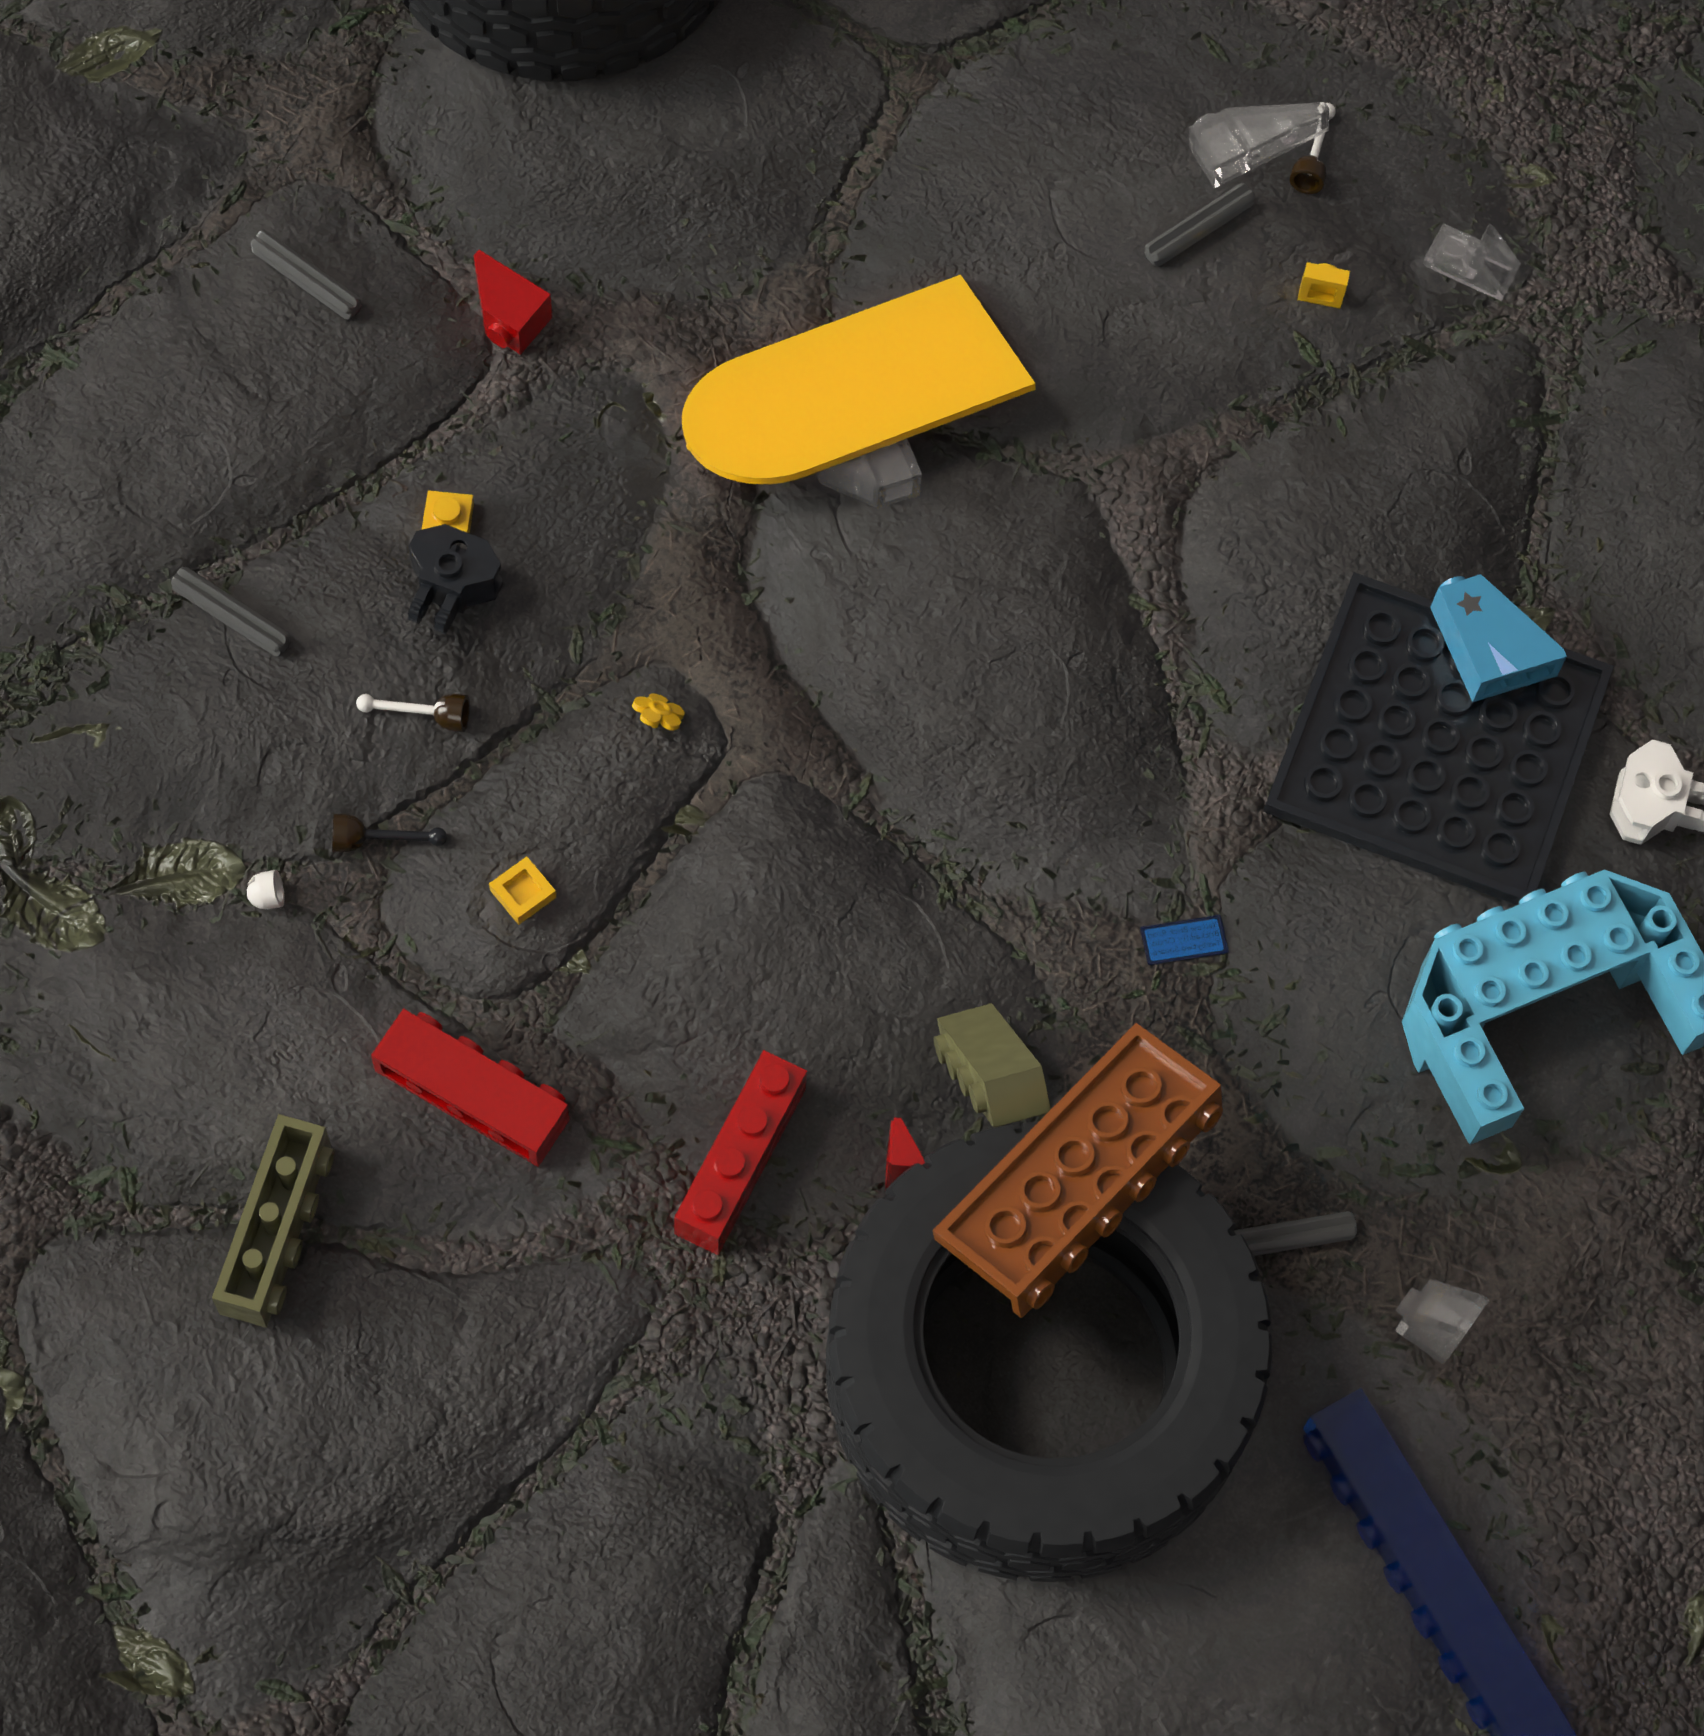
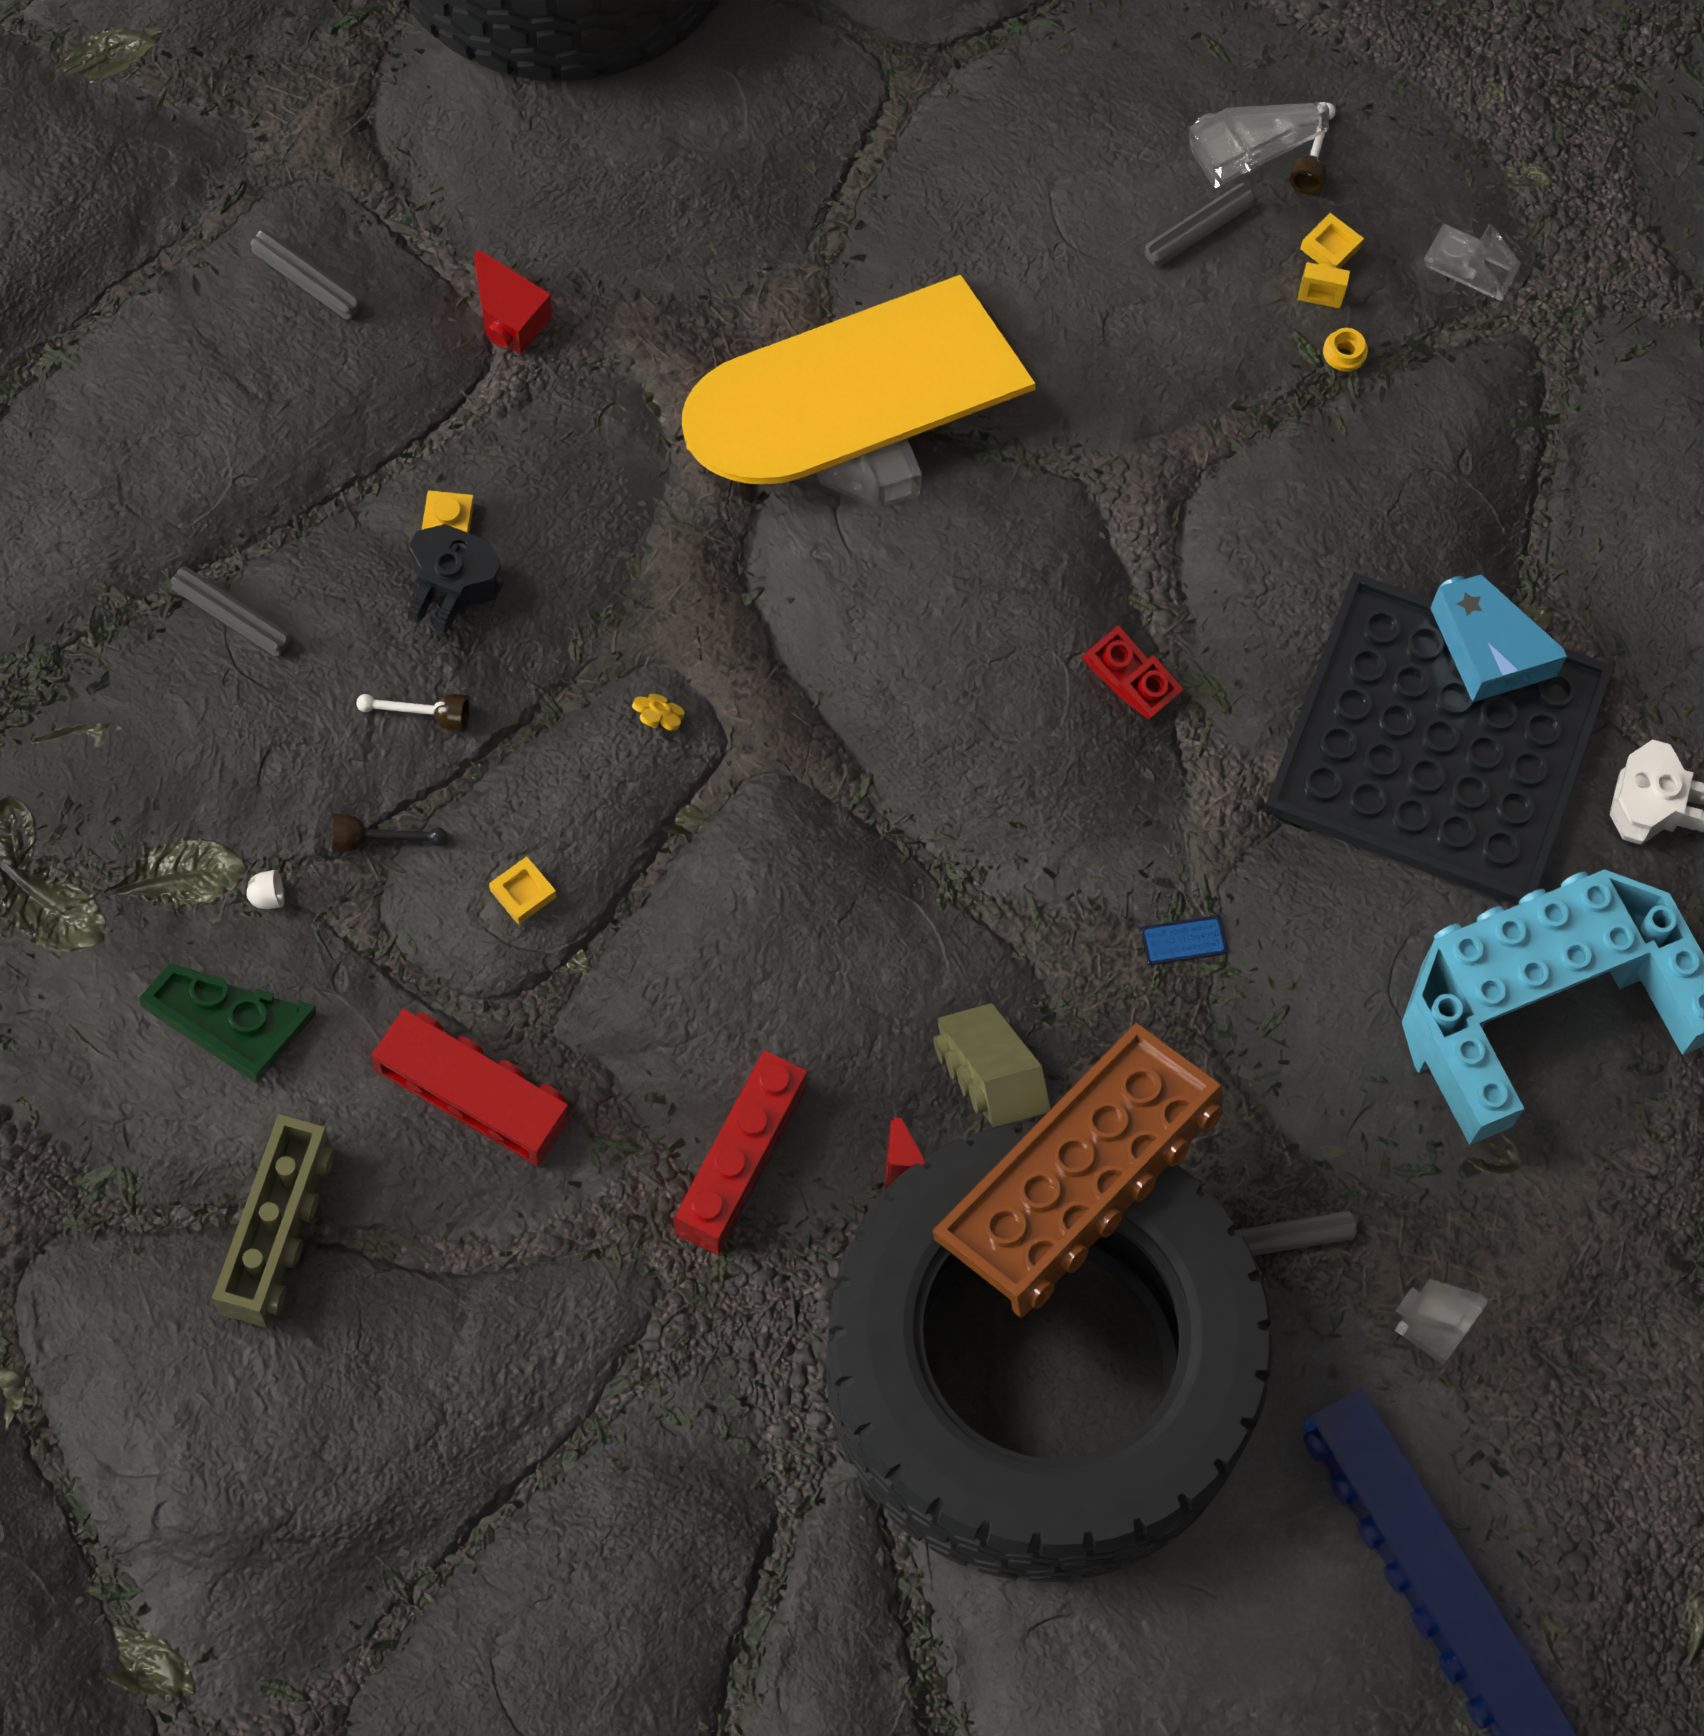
none -> dark green wing [139,963,316,1084]
none -> red slope [1081,625,1184,720]
none -> yellow plate [1300,213,1364,269]
none -> yellow plate [1323,328,1368,371]

